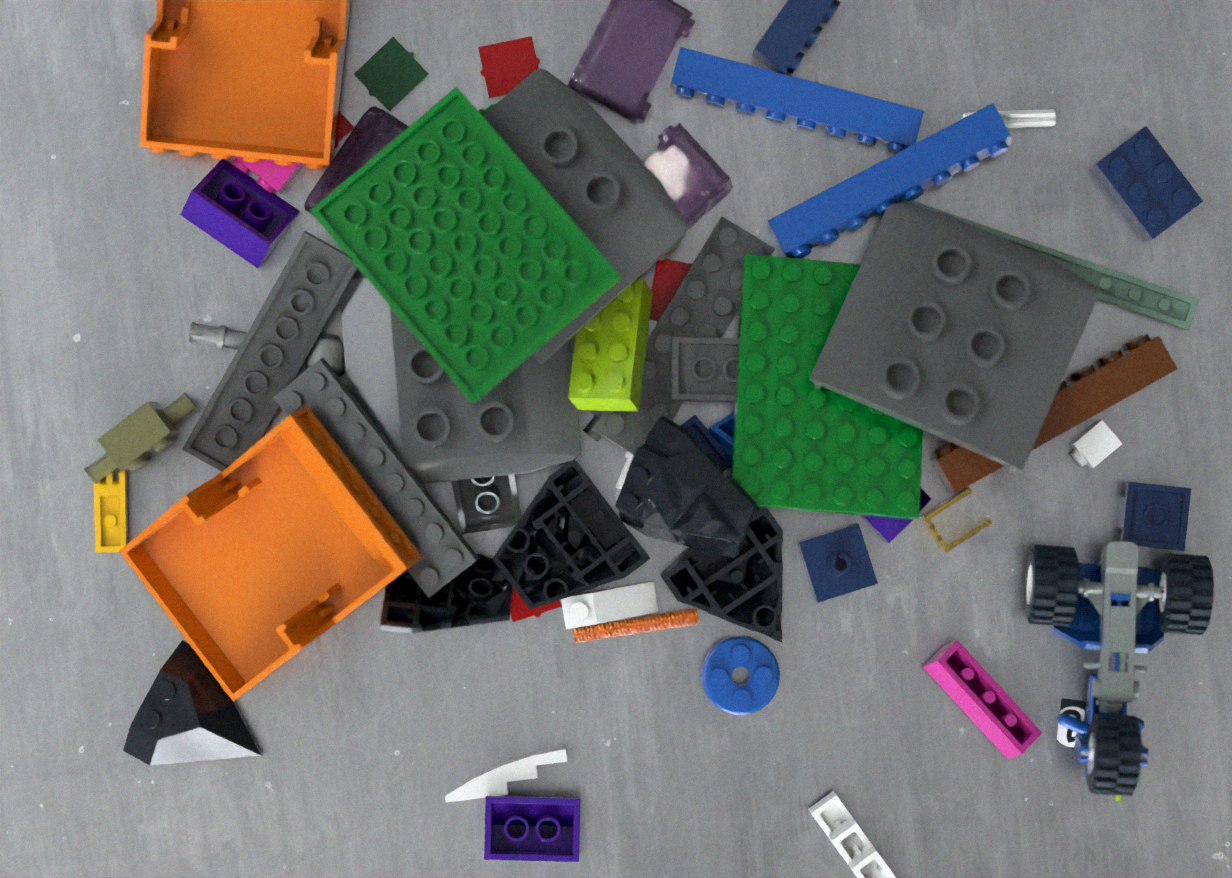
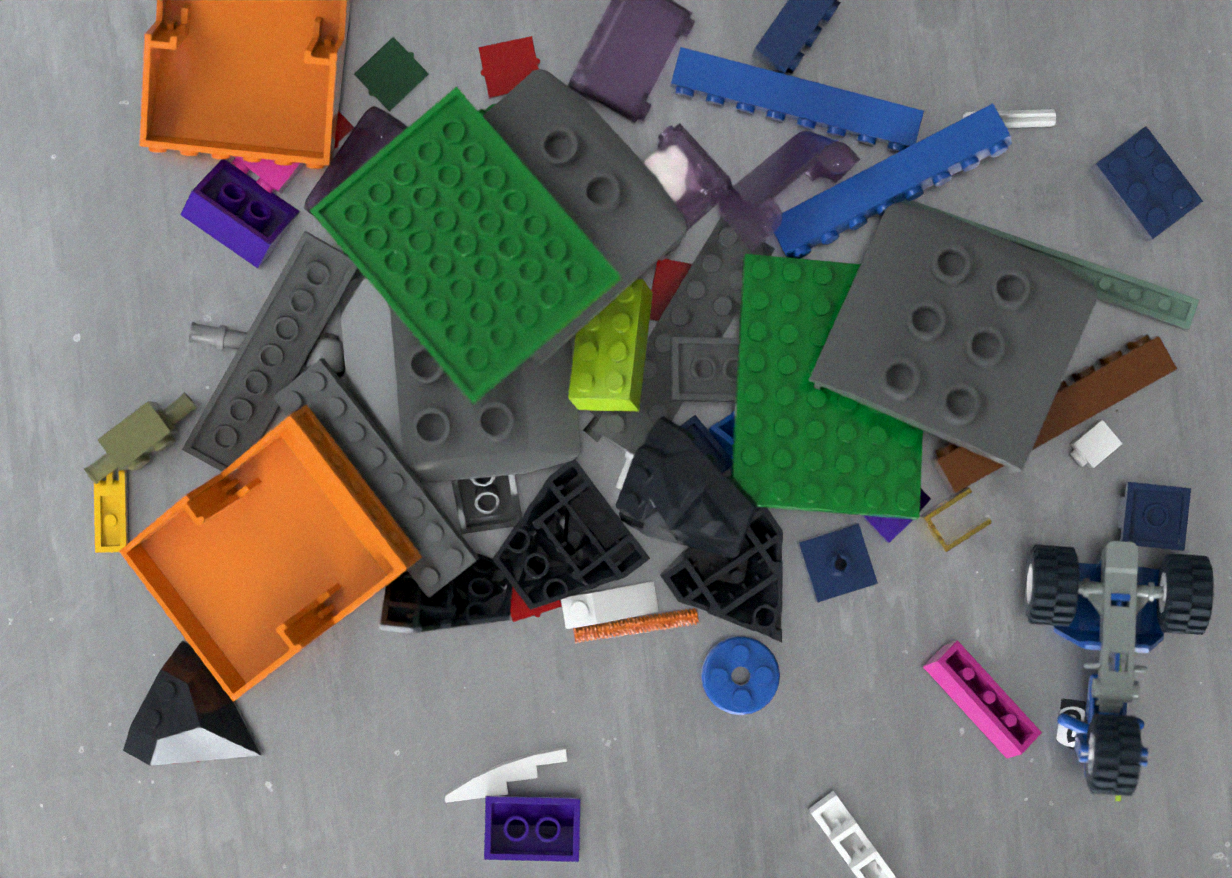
none -> clear purple windscreen [719,131,861,252]

